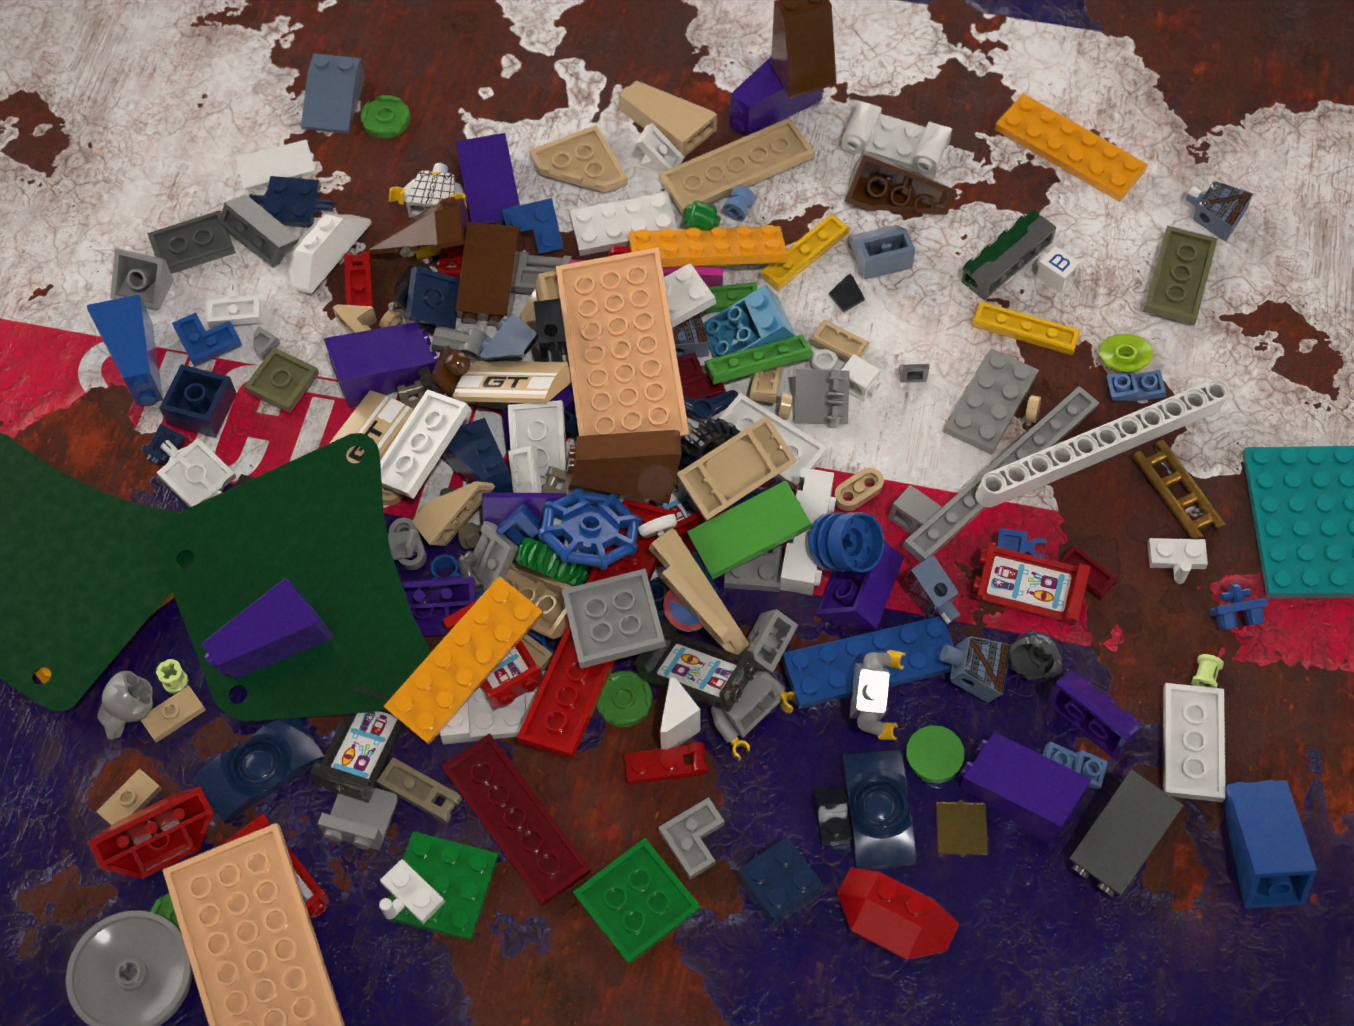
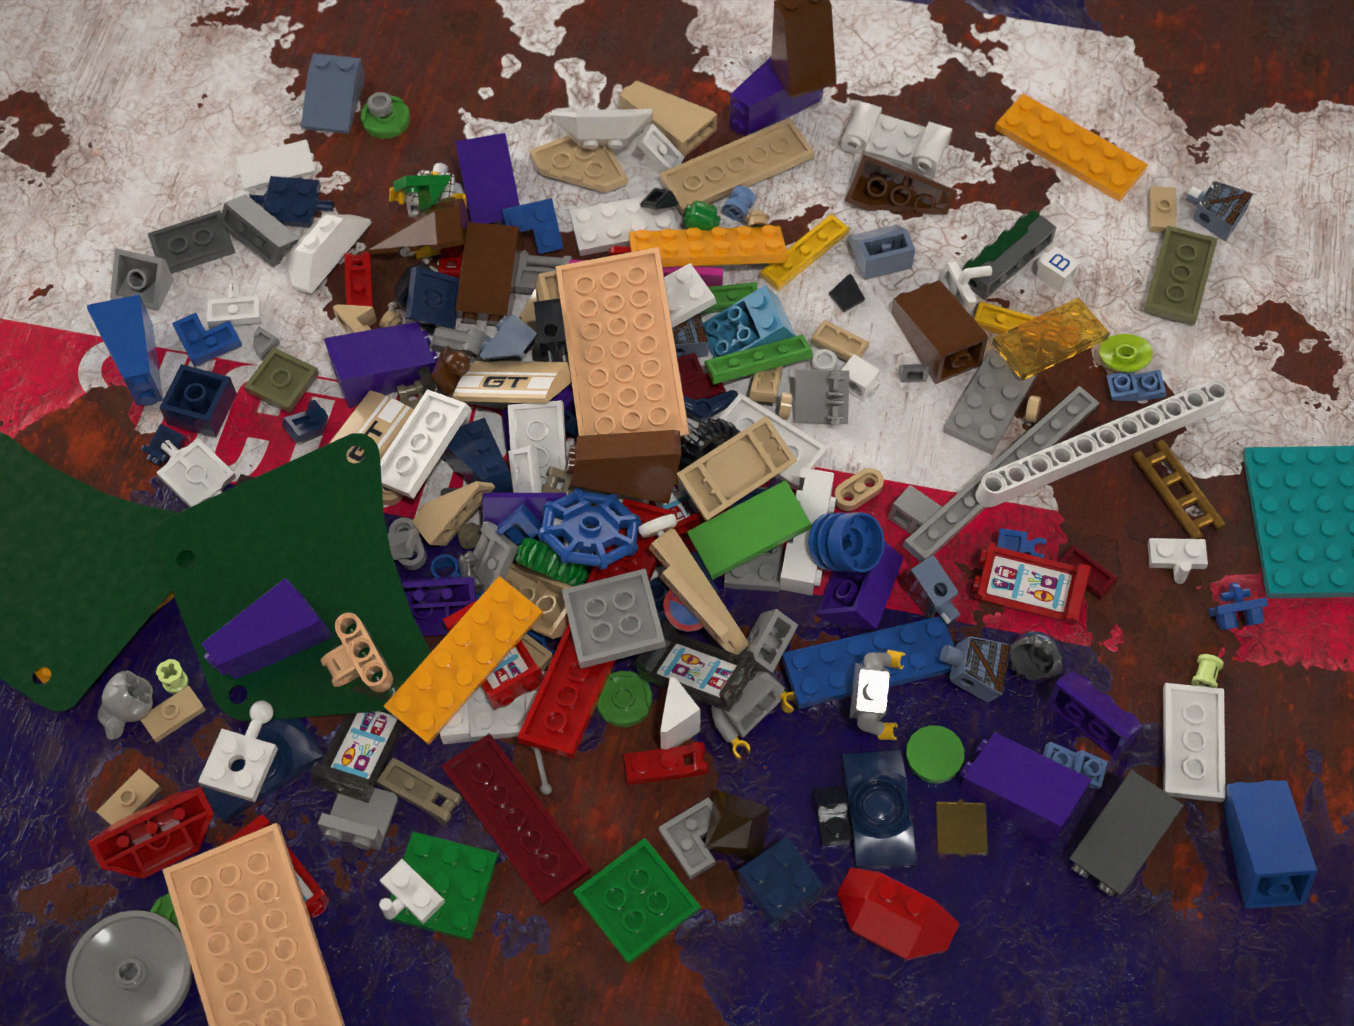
none -> white plate [198,701,278,802]
none -> dark blue bracket [282,400,328,443]
none -> light nougat beam [320,613,393,693]
none -> light grey tile [367,92,393,117]
none -> green slope [393,175,451,211]
none -> light grey hinge [530,746,552,795]
none -> white wedge [552,109,653,149]
none -> black slope [640,188,679,210]
none -> dark brown slope [705,790,770,862]
none -> tan plate [744,210,769,227]
none -> reddish brown slope [891,280,988,384]
none -> white plate [938,261,992,314]
none -> clear yellow plate [992,297,1110,381]
none -> tan plate [1149,186,1177,233]

